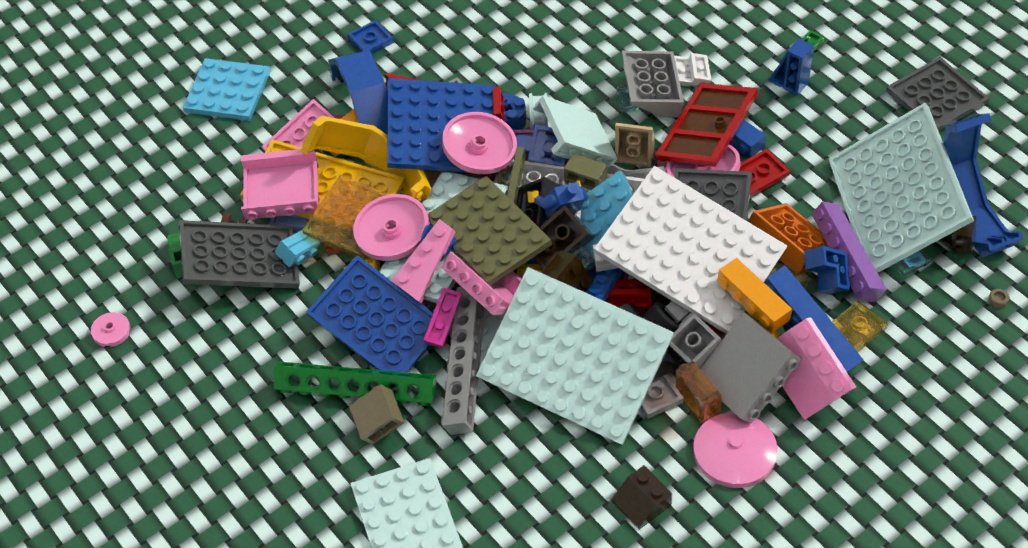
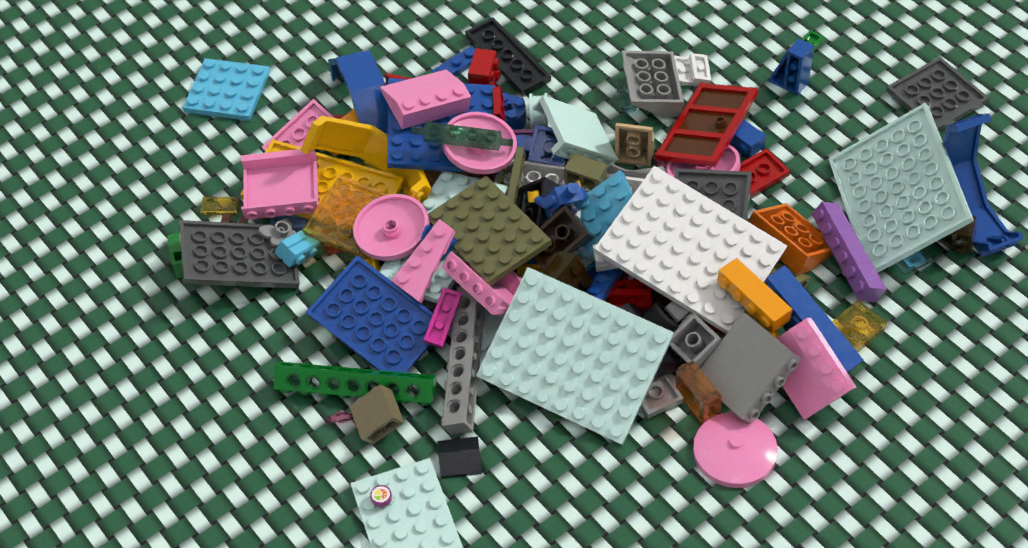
bright pink plate [91,312,131,347] -> none
blue tile [347,20,394,54] -> none
dark brown slope [612,465,672,530] -> none
blue brick [804,246,850,295] -> none
dark tan tile [988,289,1010,309] -> none
none -> clear yellow tile [200,197,240,215]
none -> light grey animal [258,218,296,247]
none -> clear pink bar [327,411,354,424]
none -> tile [370,485,392,507]
none -> bright pink slope [380,70,471,129]
none -> clear green plate [411,121,513,151]
none -> blue plate [431,46,476,77]
none -> black slope [437,436,482,479]
none -> black plate [465,17,551,96]
none -> red brick [468,48,500,85]

